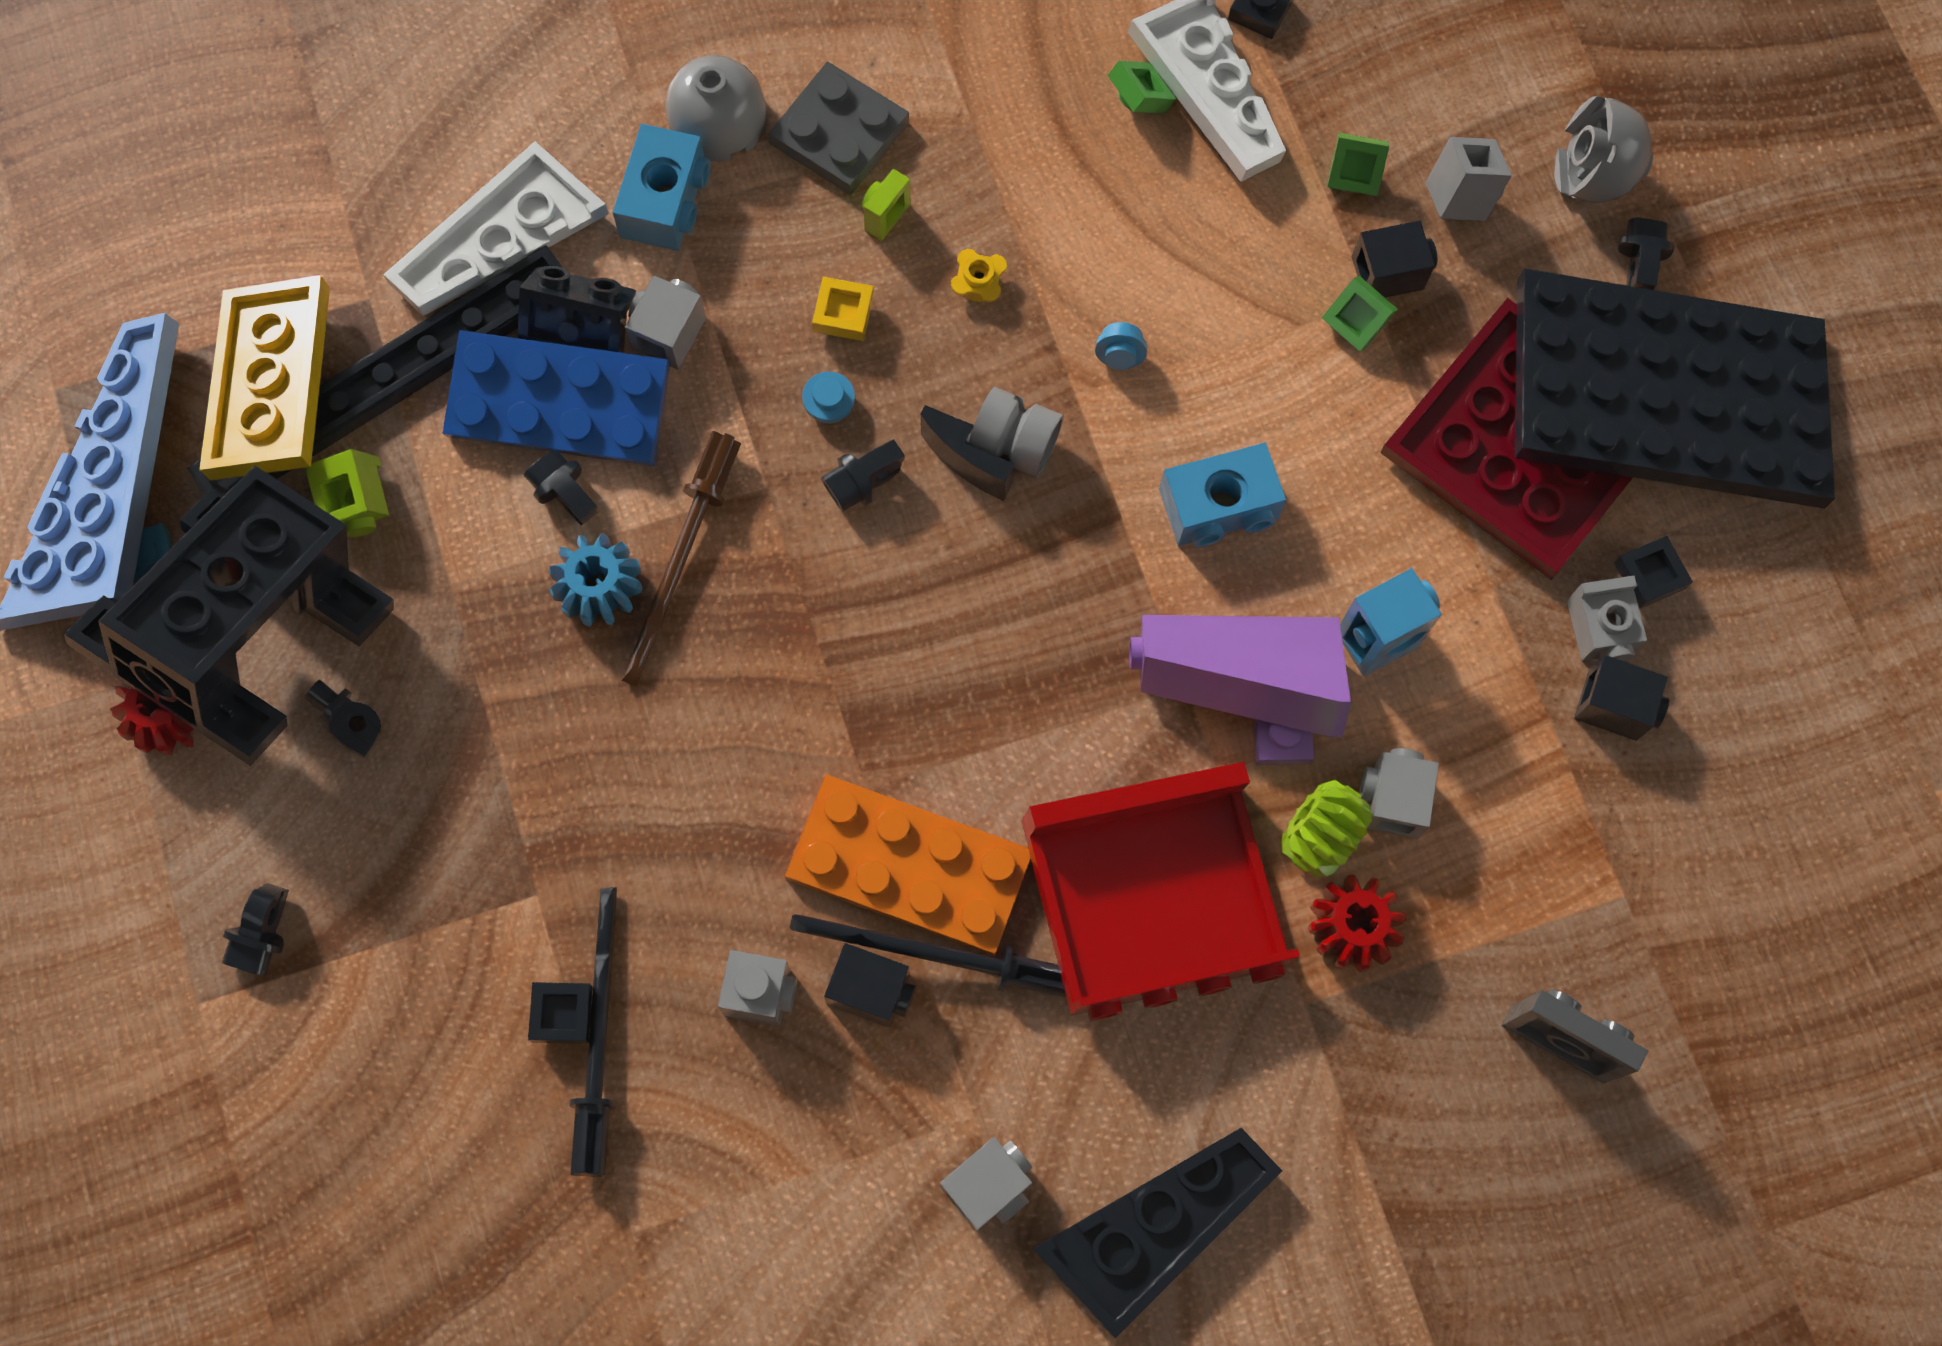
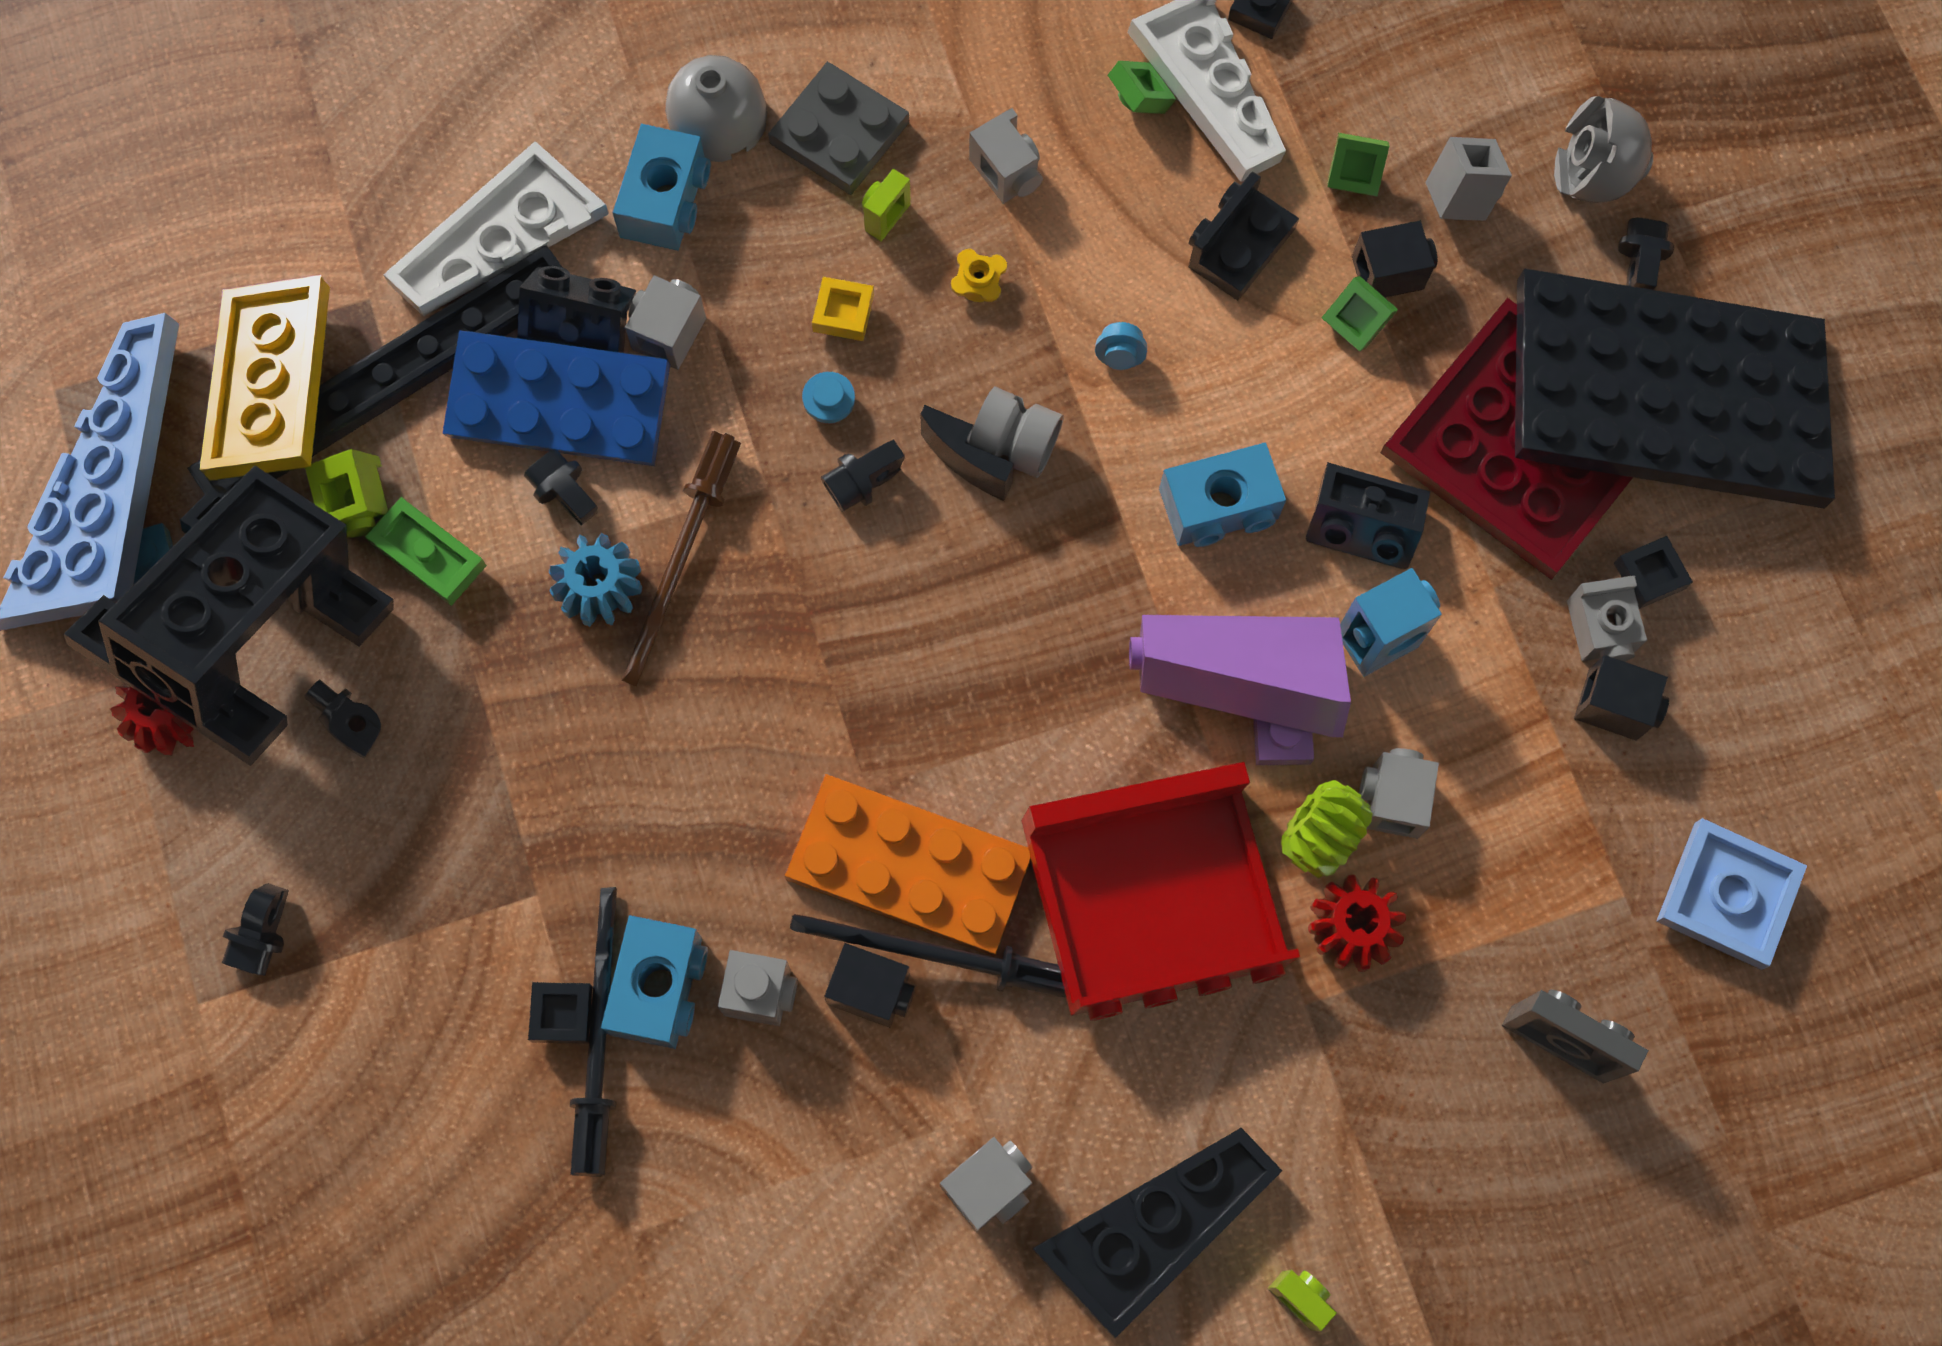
none -> bright green plate [365,497,487,606]
none -> dark azure brick [601,915,708,1049]
none -> light grey brick [969,108,1043,204]
none -> black bracket [1188,171,1299,301]
none -> lime plate [1267,1270,1337,1331]
none -> black bracket [1306,462,1430,569]
none -> light blue plate [1656,818,1807,970]

